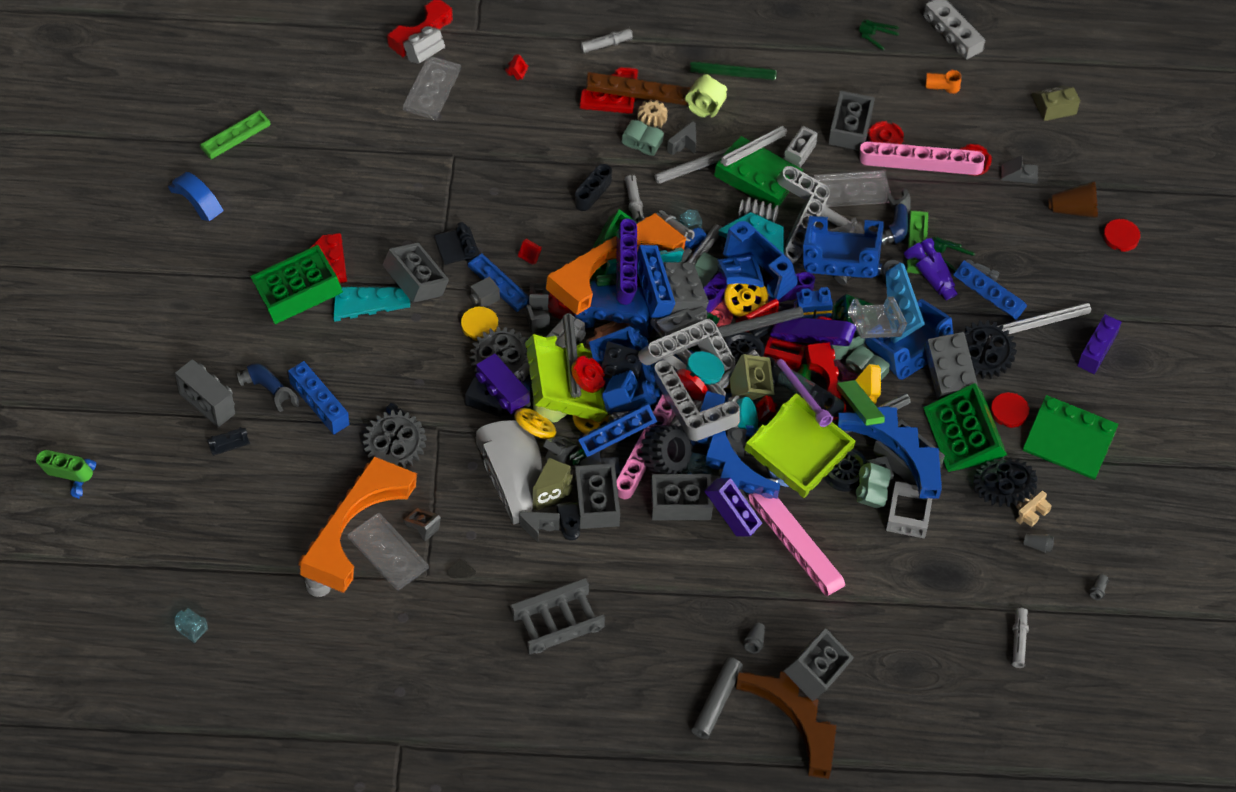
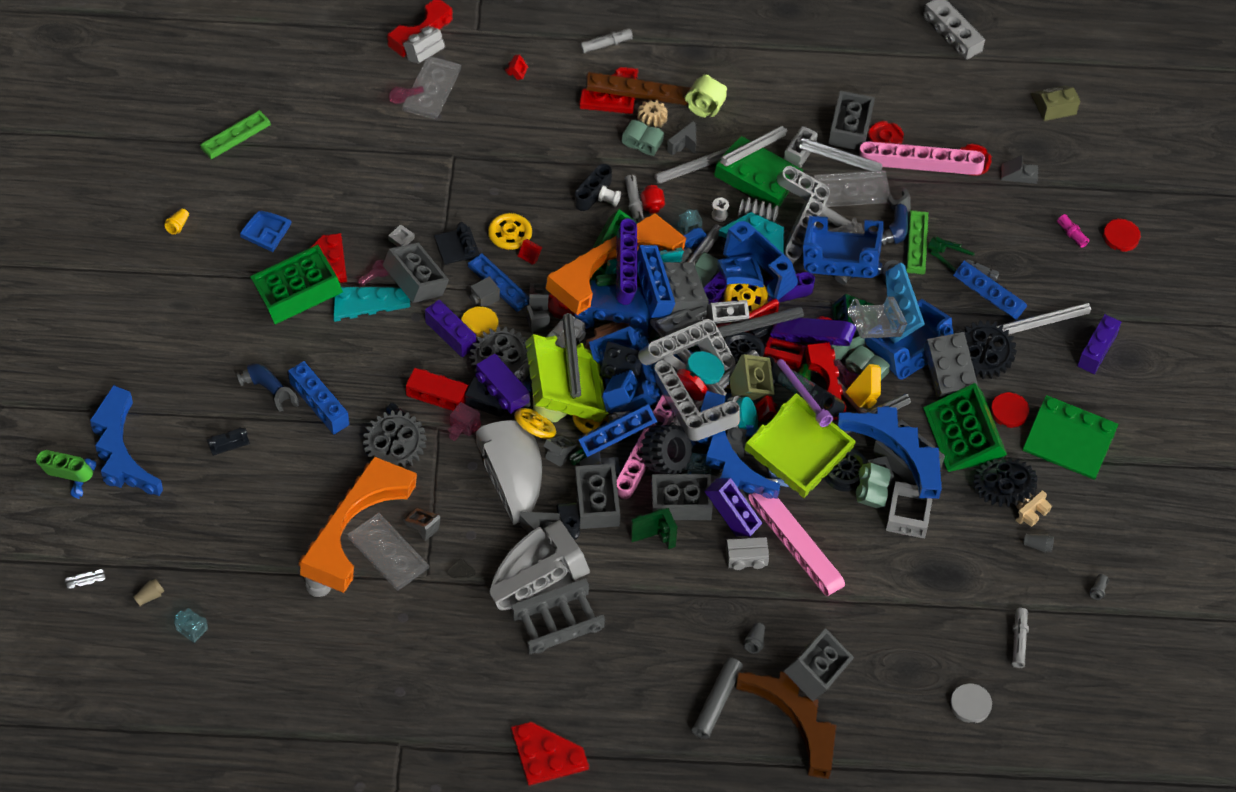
blue arch [168,172,224,221] -> none
dark grey brick [175,359,235,428] -> none
olive slope [533,458,573,510] -> none
red tile [571,356,605,393] -> none
light grey pin [656,211,695,241] -> none
dark green axle [690,62,777,80] -> none
blue hips [794,287,833,319] -> none
bright green tile [837,380,885,426] -> none
dark green plant [859,20,899,50] -> none
dark purple piece [904,238,958,300] -> none
orange piece [926,70,961,94] -> none
reddish brown cone [1048,181,1098,218] -> none
none -> axle [65,569,105,589]
none -> blue arch [90,385,163,496]
none -> dark tan cone [133,579,165,606]
none -> yellow cone [165,208,189,234]
none -> blue plate [240,211,291,252]
none -> clear pink plate [358,259,389,286]
none -> light grey plate [388,225,415,247]
none -> clear pink plate [389,86,424,104]
none -> red brick [406,368,468,413]
none -> dark purple brick [425,300,476,357]
none -> clear pink brick [449,402,481,441]
none -> yellow plate [488,213,532,250]
none -> light grey panel [490,520,590,610]
none -> red plate [511,722,589,786]
none -> white bush [598,186,621,207]
none -> dark green bracket [630,508,677,549]
none -> red head [640,185,665,214]
none -> light grey brick [706,300,749,324]
none -> white bush [711,198,729,222]
none -> light grey brick [726,537,769,570]
none -> axle [799,138,882,173]
none -> light grey tile [951,683,992,723]
none -> dark pink pin [1057,214,1090,248]

